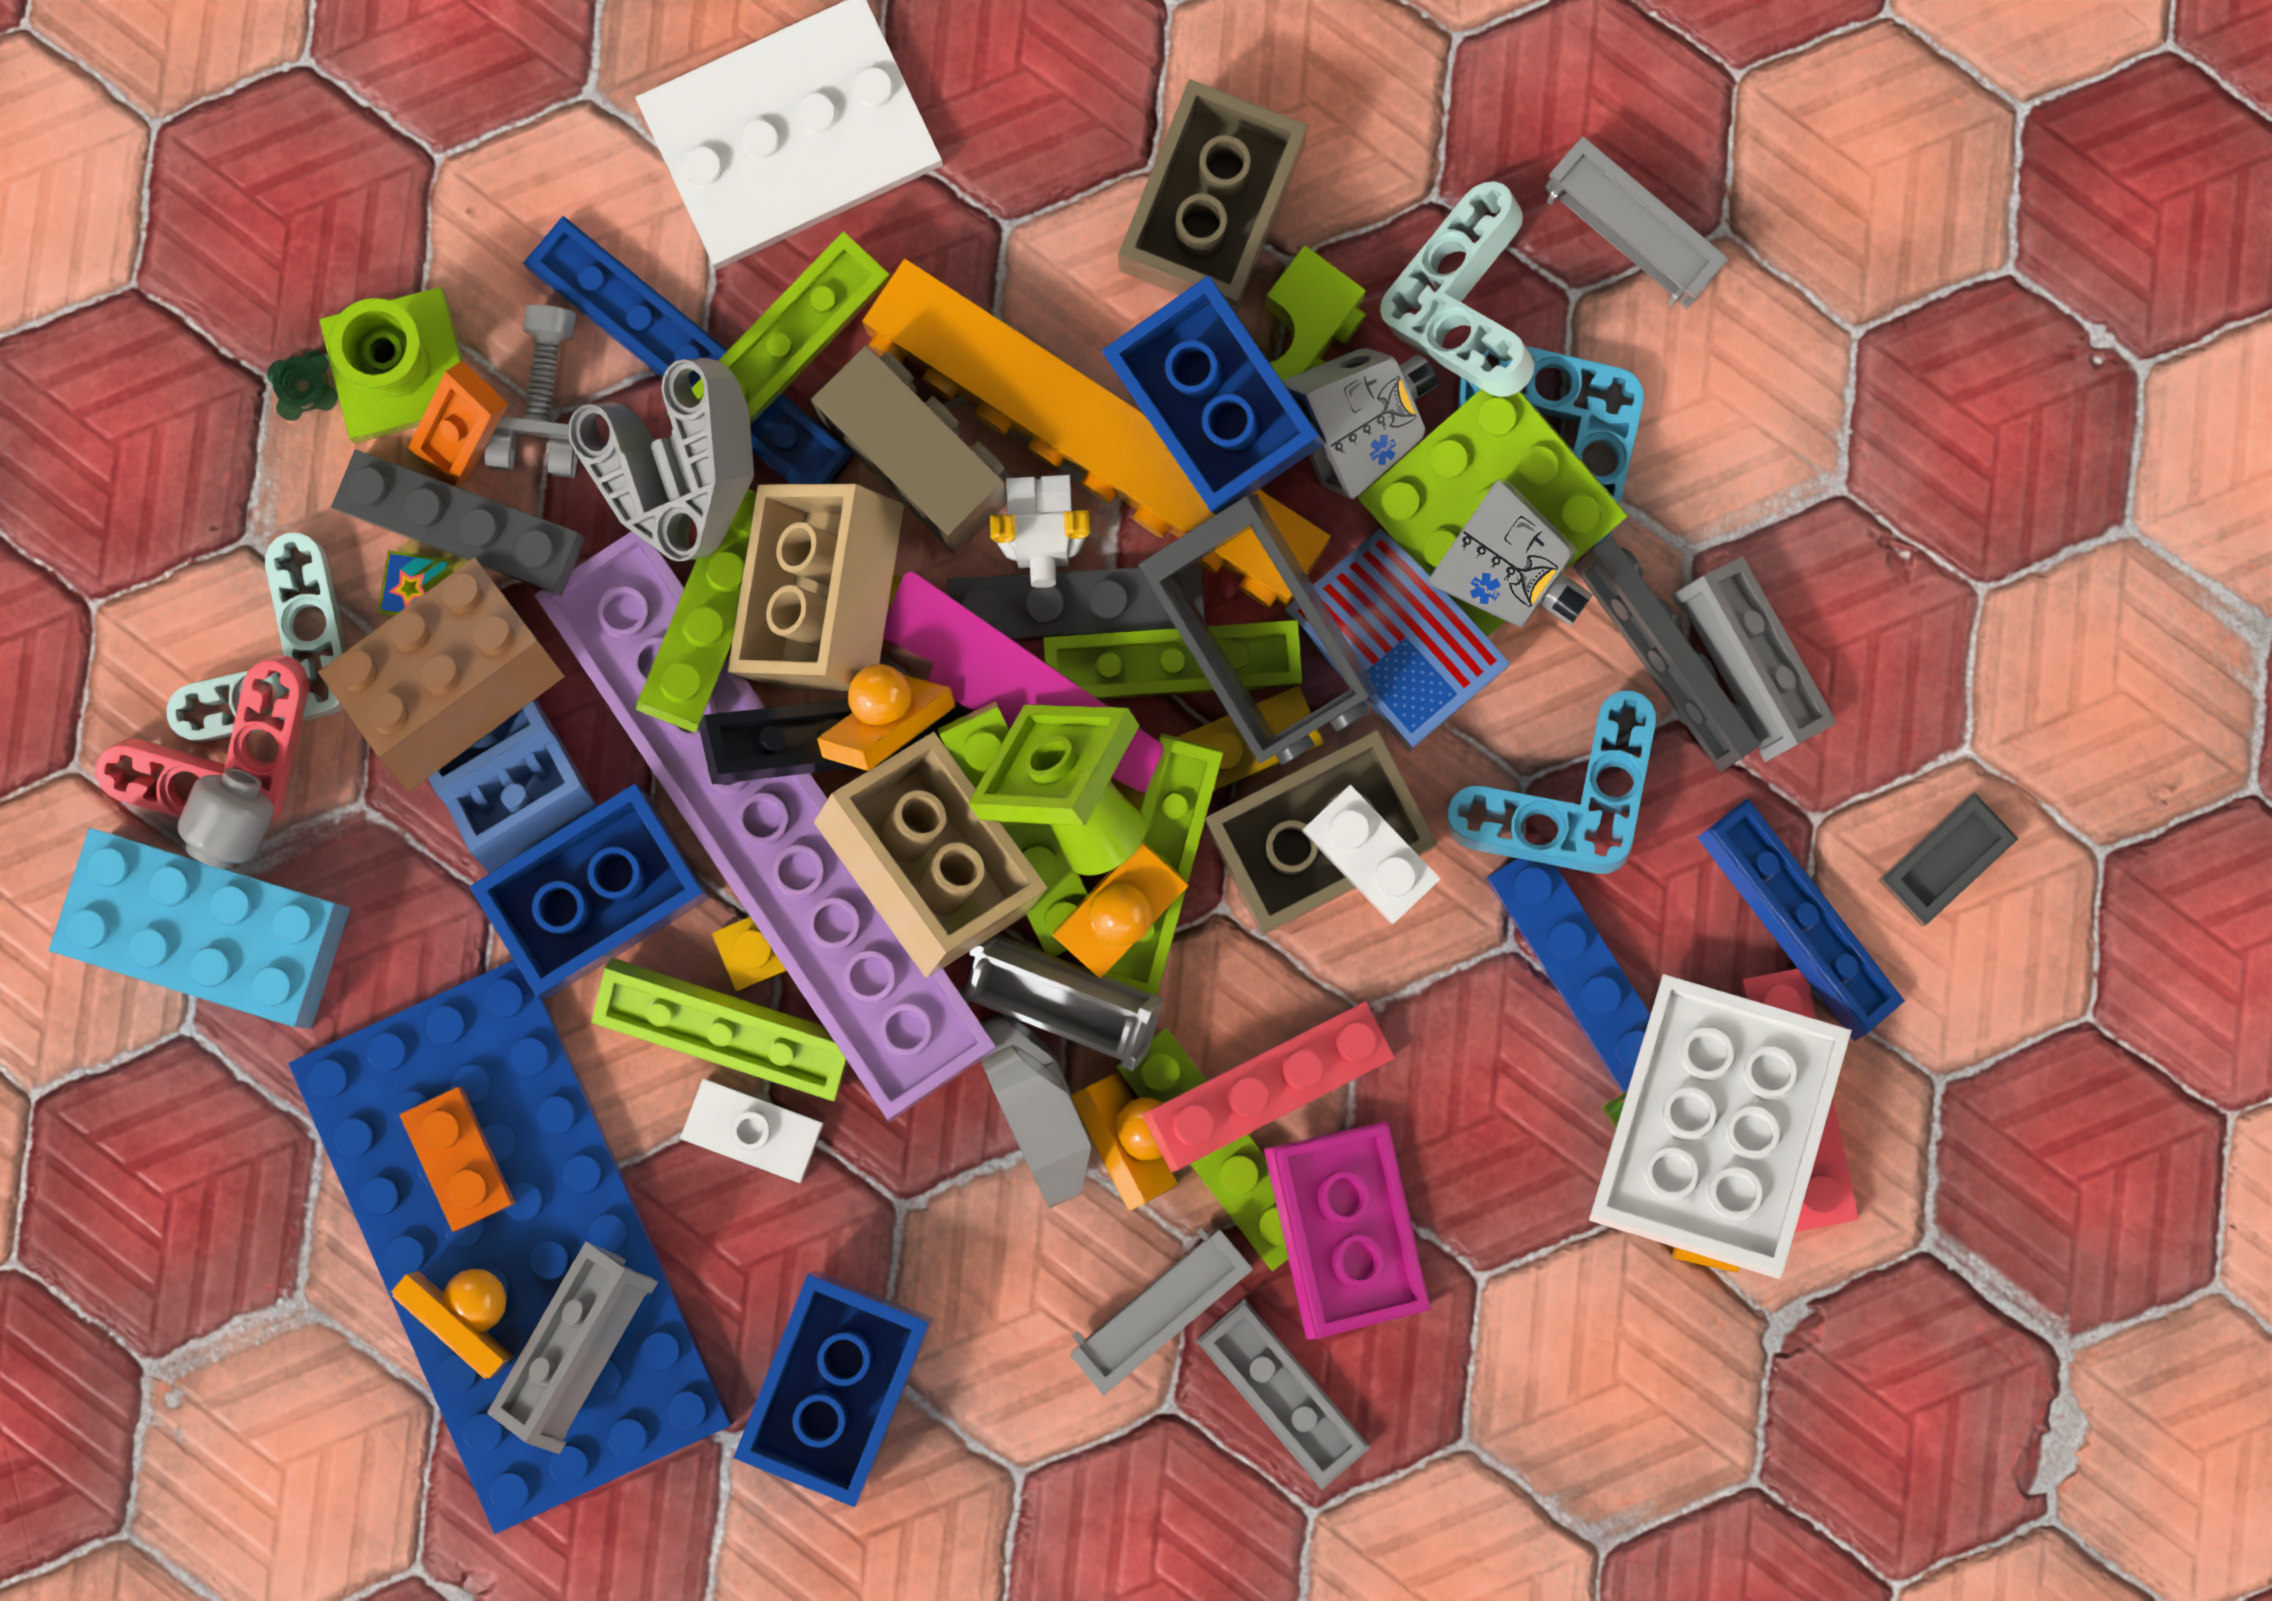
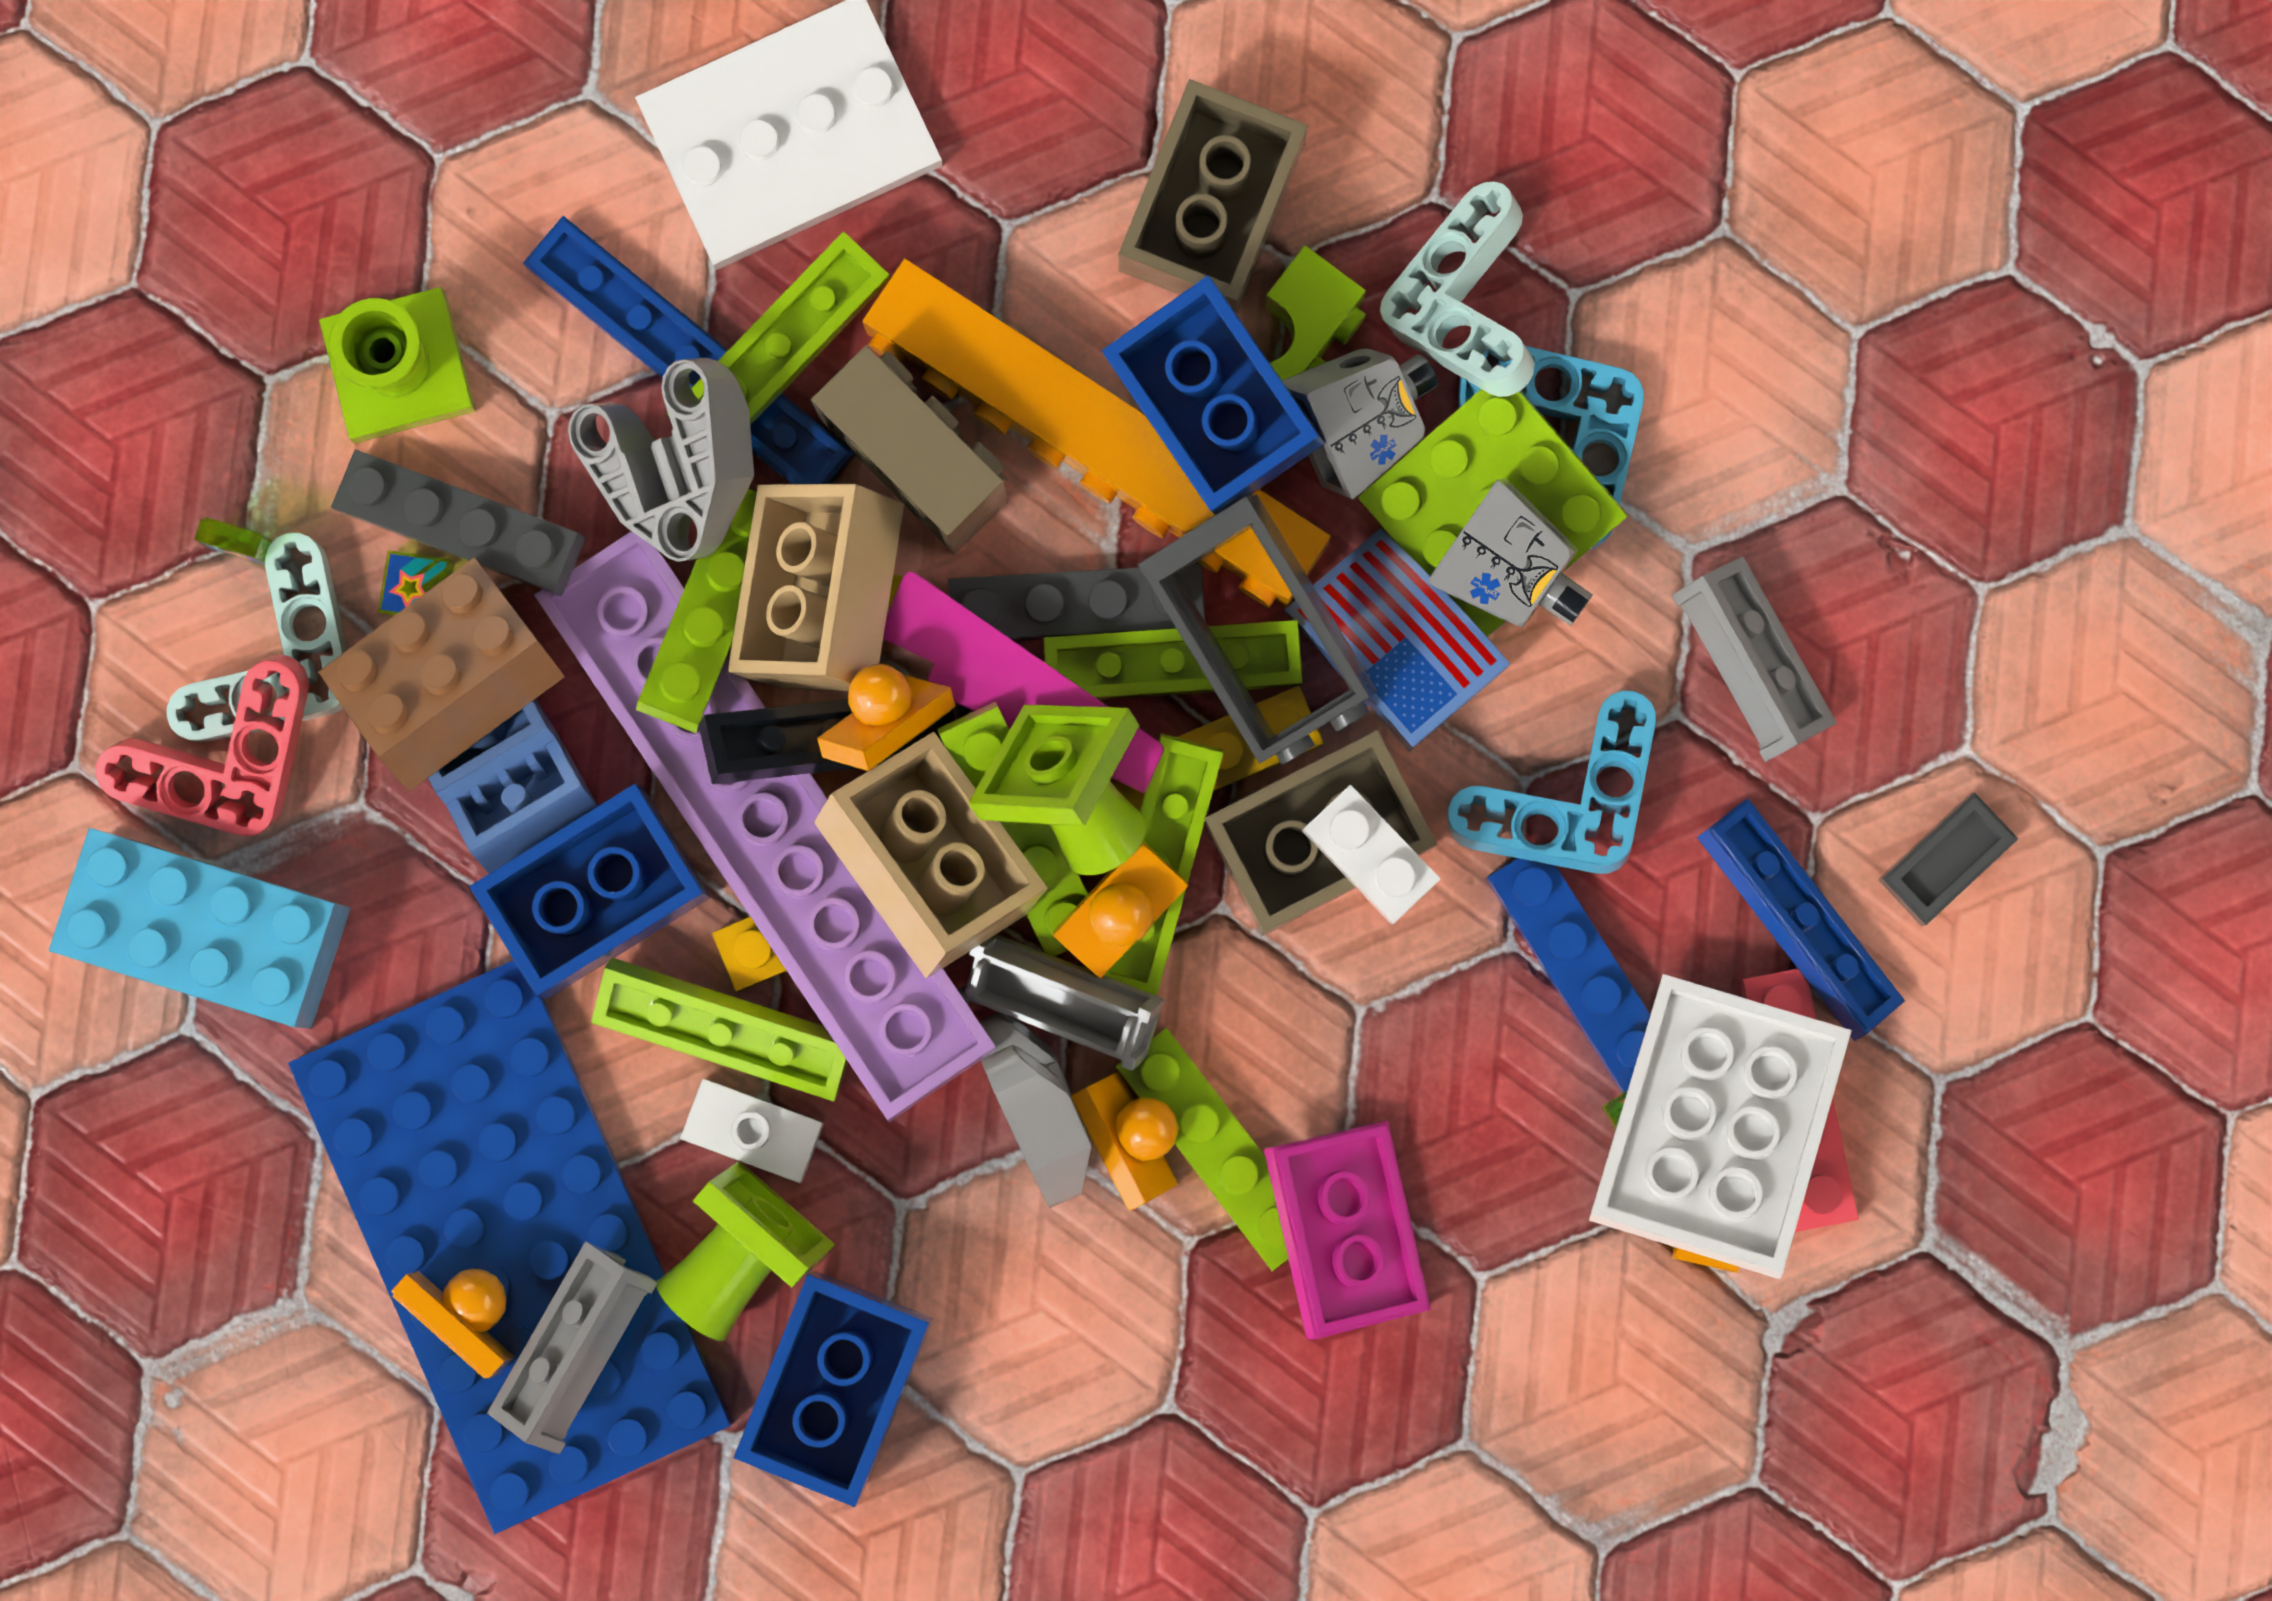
light grey head [178,768,274,869] -> none
clear green plate [267,351,338,421] -> none
orange plate [399,1087,516,1232] -> none
orange plate [408,360,508,487] -> none
light grey bar [485,305,579,478] -> none
white piece [990,475,1090,588] -> none
light grey container [1070,1226,1253,1396] -> none
coral plate [1142,1001,1395,1173] -> none
light grey tile [1196,1298,1371,1490] -> none
light grey container [1544,136,1729,310] -> none
dark grey plate [1573,536,1761,772] -> none
none -> clear neon green tile [194,517,273,565]
none -> lime plant [656,1161,835,1341]

